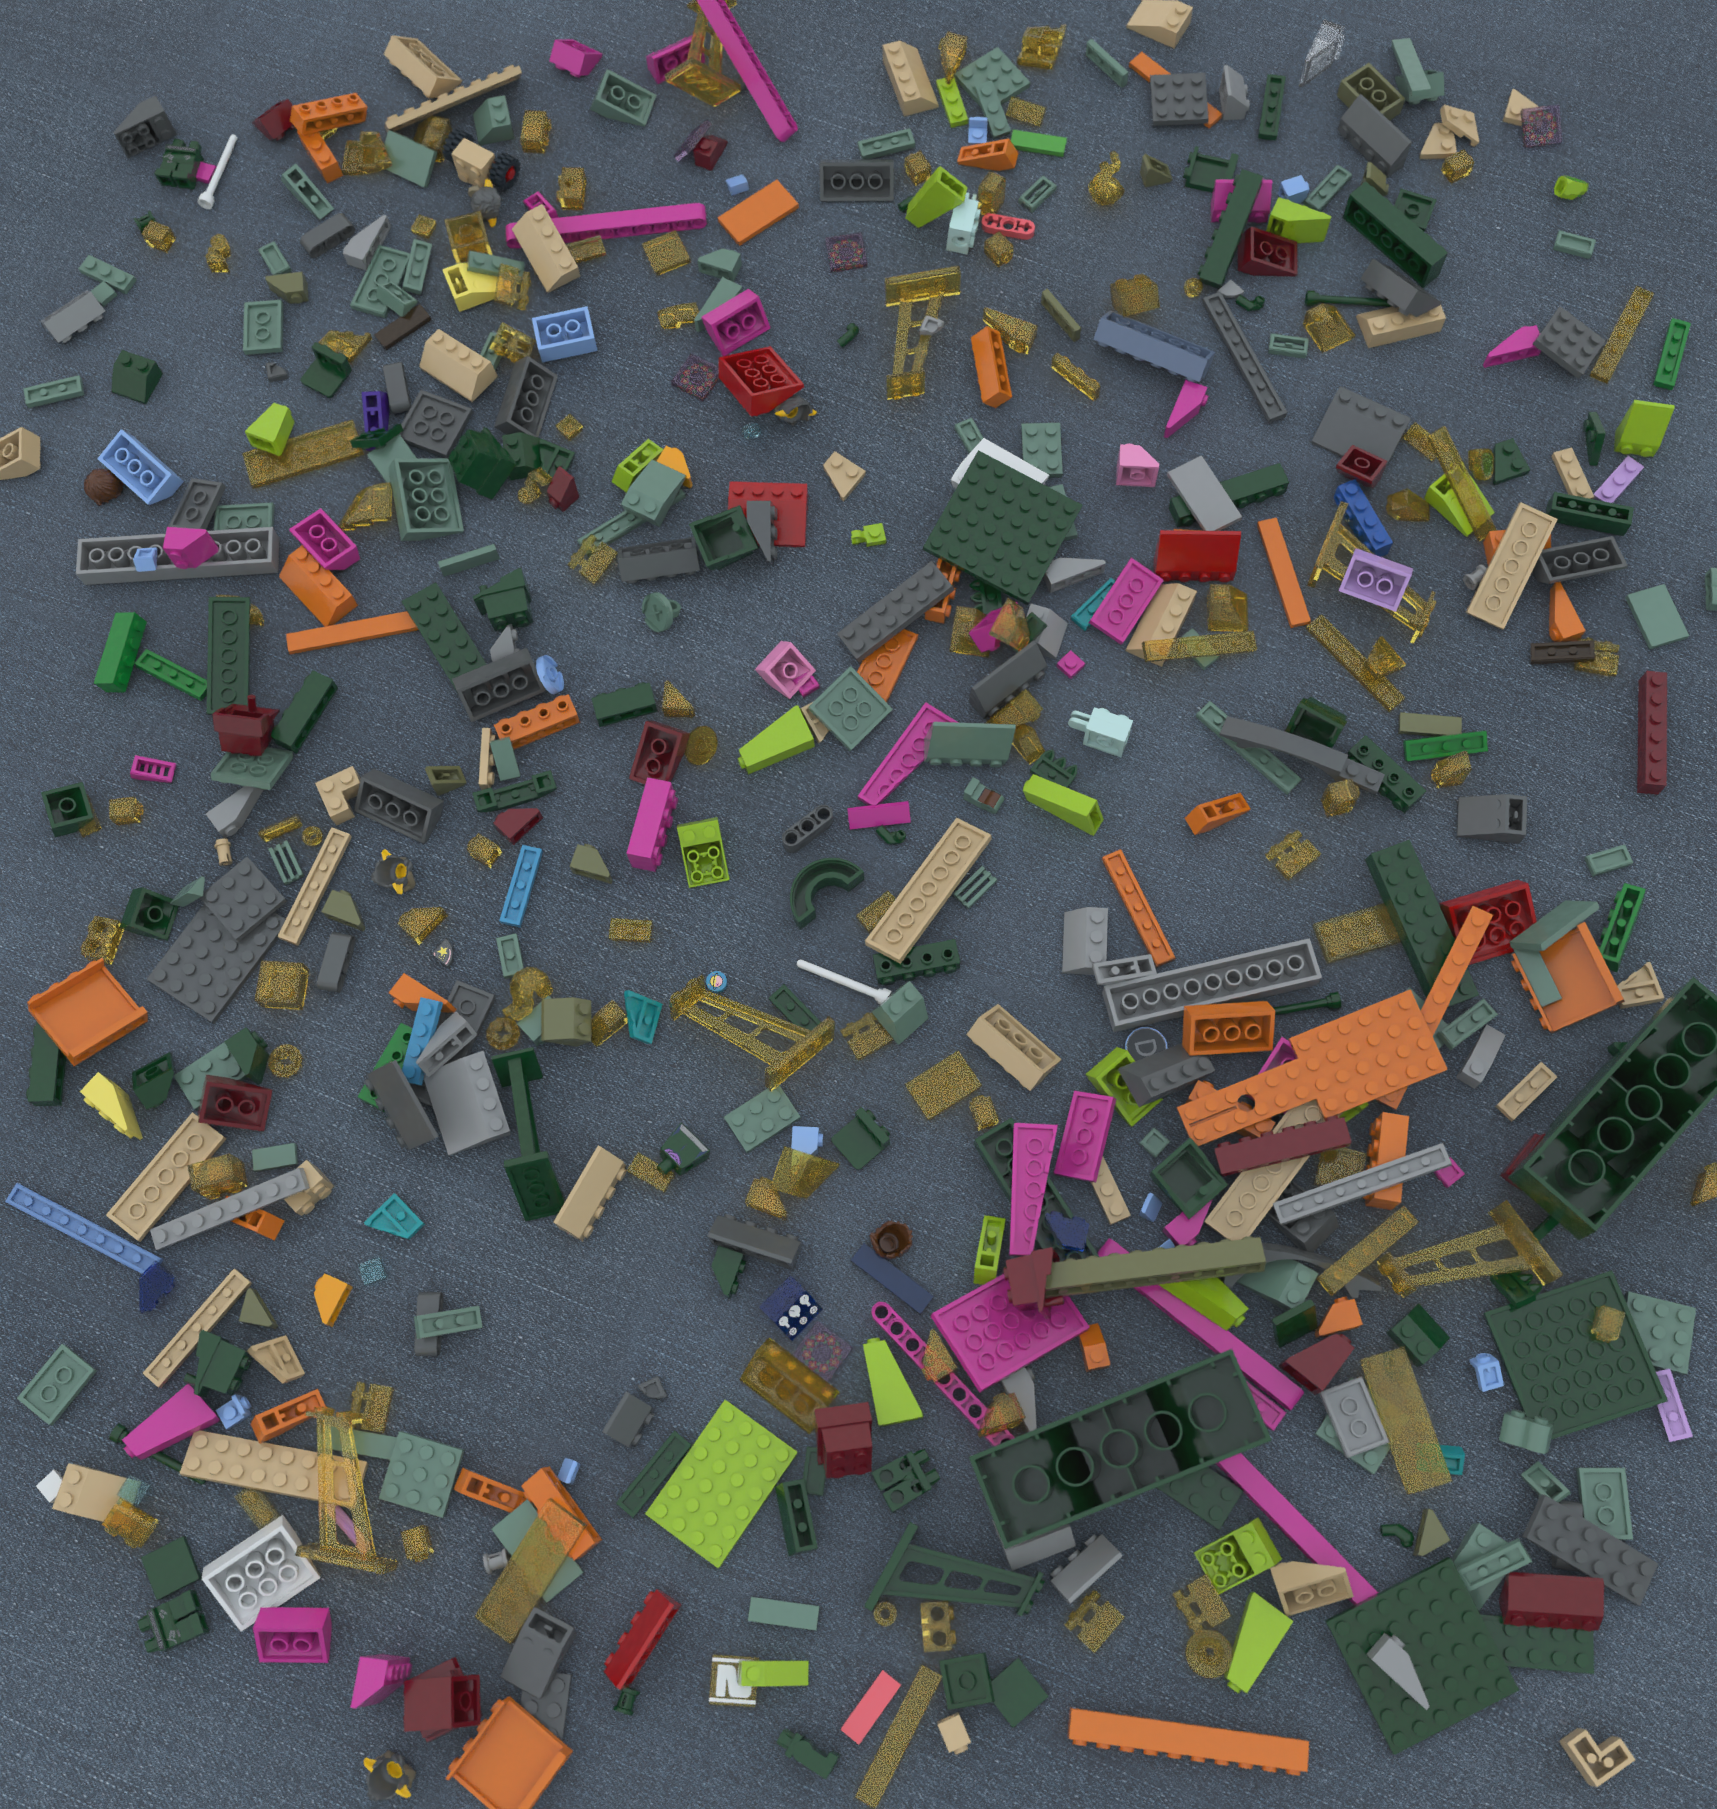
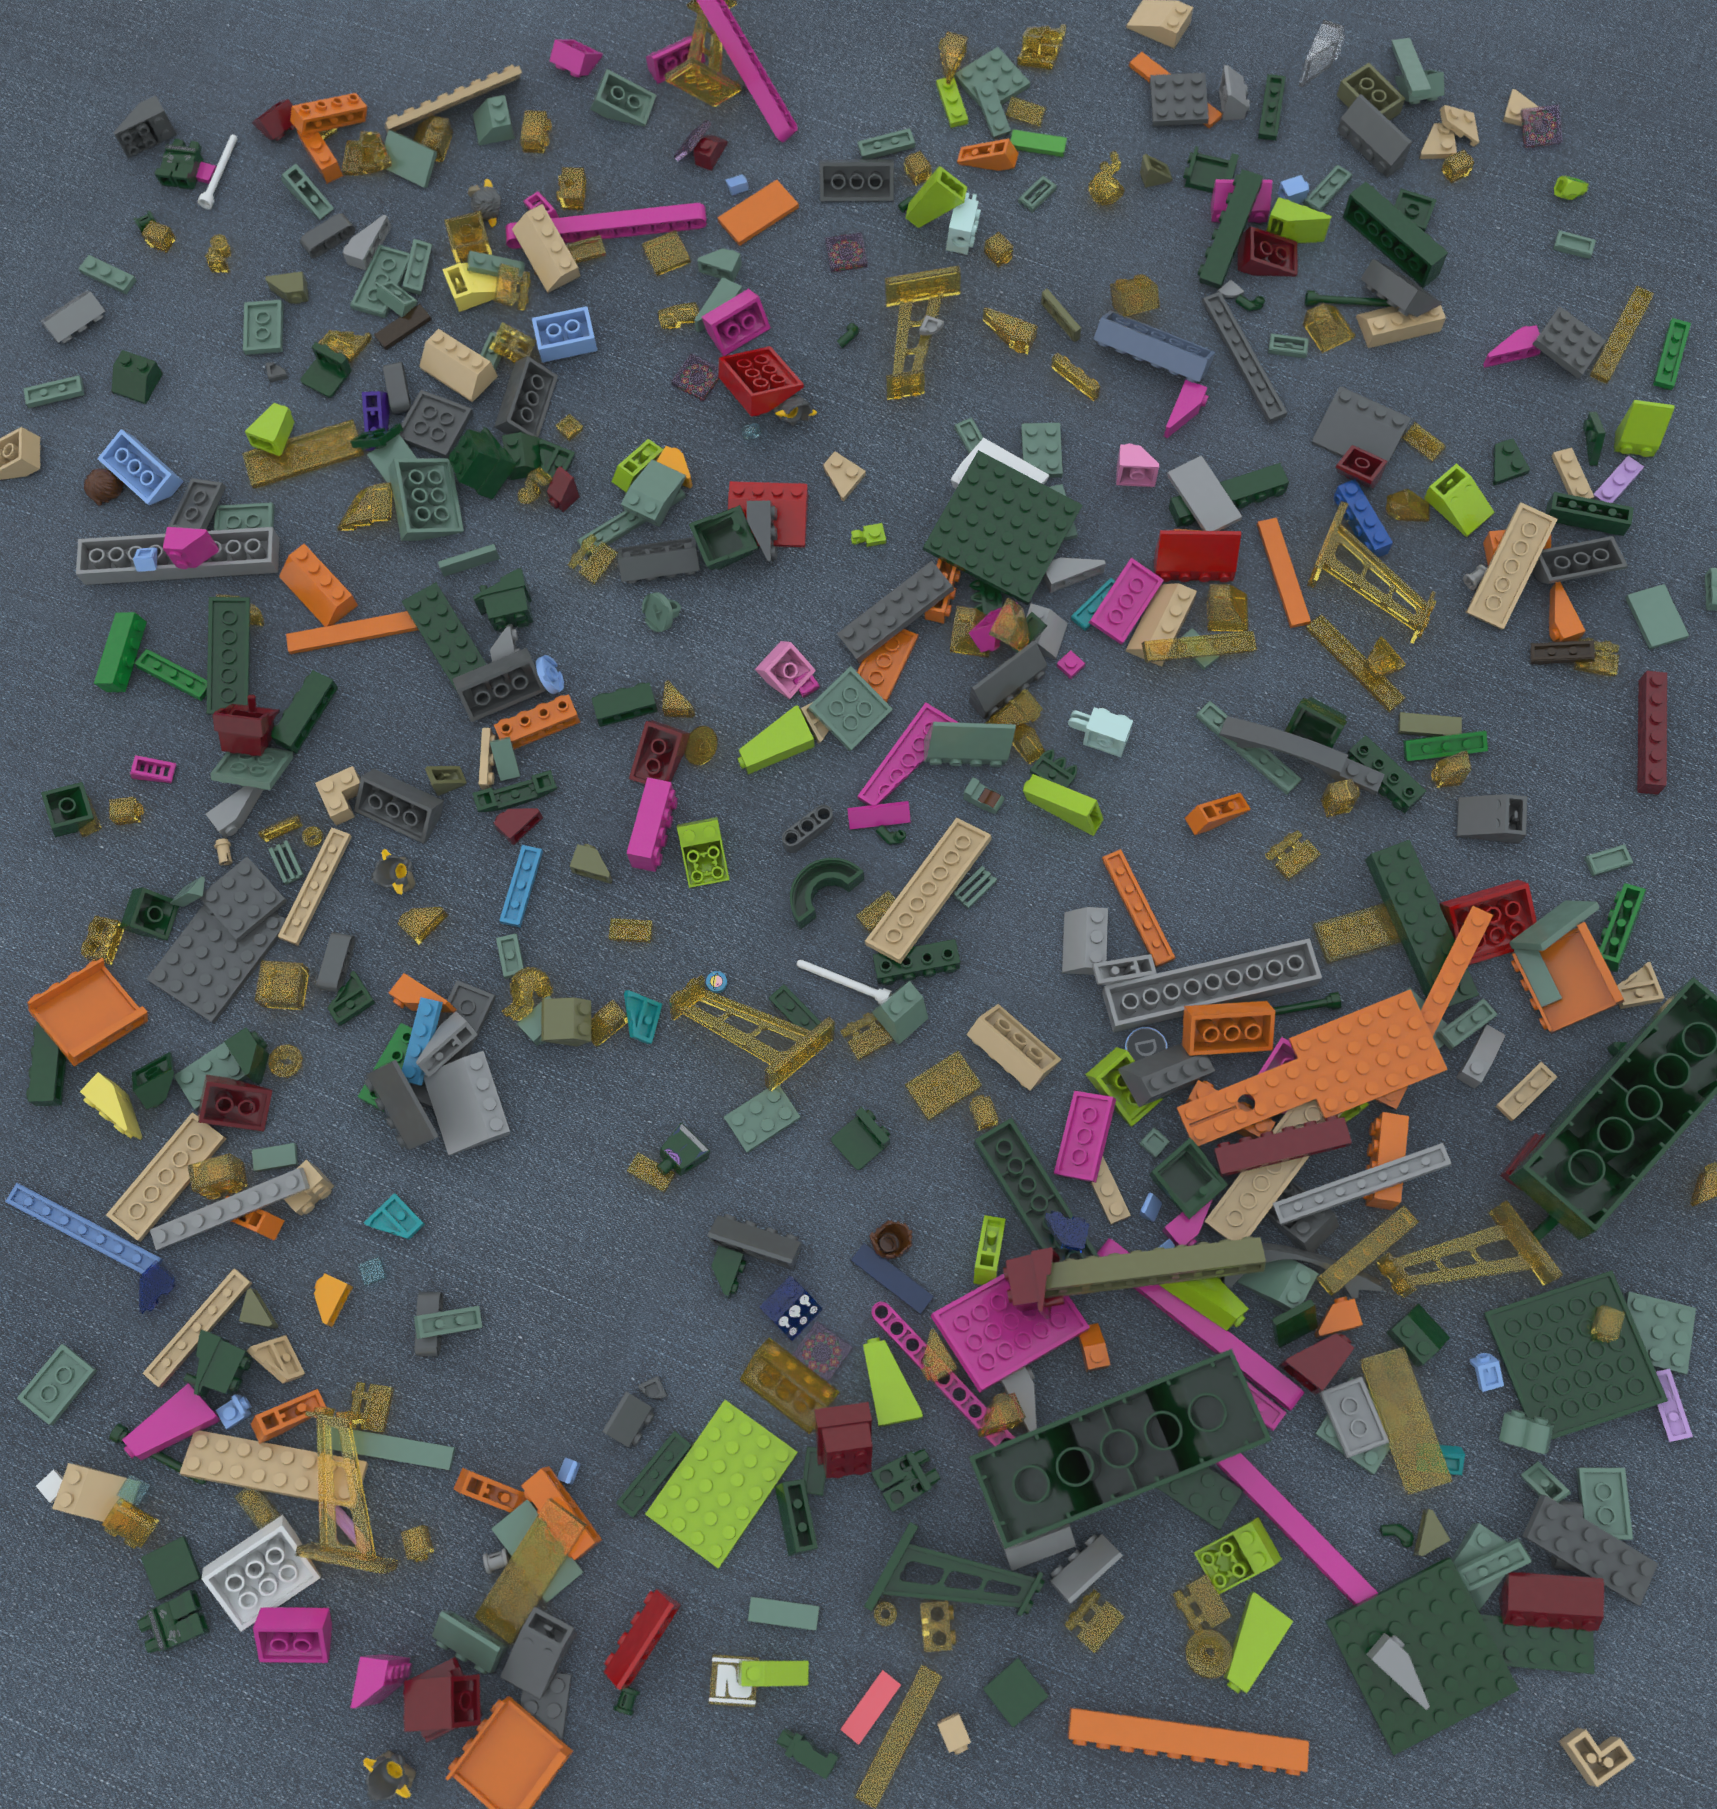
sand green tile [91,281,118,307] -> none
sand green tile [258,241,292,275] -> none
dark pink slope [289,508,360,570] -> none
olive slope [321,890,366,932] -> none
sand green plate [379,1431,465,1518] -> none
tan slope [384,35,462,99] -> none
clear yellow plate [411,214,437,239] -> none
dark grey tile [432,939,453,968] -> none
brick [443,128,521,190] -> none
clear yellow brick [466,833,502,868] -> none
clear yellow gear [486,1016,520,1050] -> none
dark green piece [491,1047,566,1222] -> none
tan slope [554,1146,627,1242] -> none
clear yellow slope [745,1177,788,1221] -> none
clear yellow slope [770,1146,840,1199] -> none
light blue slope [790,1126,823,1173] -> none
tan slope [883,40,939,117] -> none
dark green plate [939,1652,995,1710] -> none
light blue bracket [968,117,987,146] -> none
orange brick [971,326,1012,408] -> none
clear yellow brick [977,171,1006,215] -> none
coral beam [982,213,1035,240] -> none
dark pink wing [1009,1123,1057,1256] -> none
sand green tile [1086,39,1128,88] -> none
clear yellow plate [1184,278,1203,297] -> none
tan slope [1270,1561,1354,1616] -> none
clear yellow plate [1313,1147,1367,1187] -> none
lavender slope [1339,548,1413,612] -> none
olive slope [1360,162,1389,197] -> none
clear yellow tile [1426,426,1497,541] -> none
dark pink tile [1433,1157,1465,1188] -> none
clear yellow rock [1468,449,1494,481] -> none
dark green plate [1490,1265,1543,1309] -> none
none -> dark green wing [328,971,375,1026]
none -> sand green slope [432,1611,509,1674]

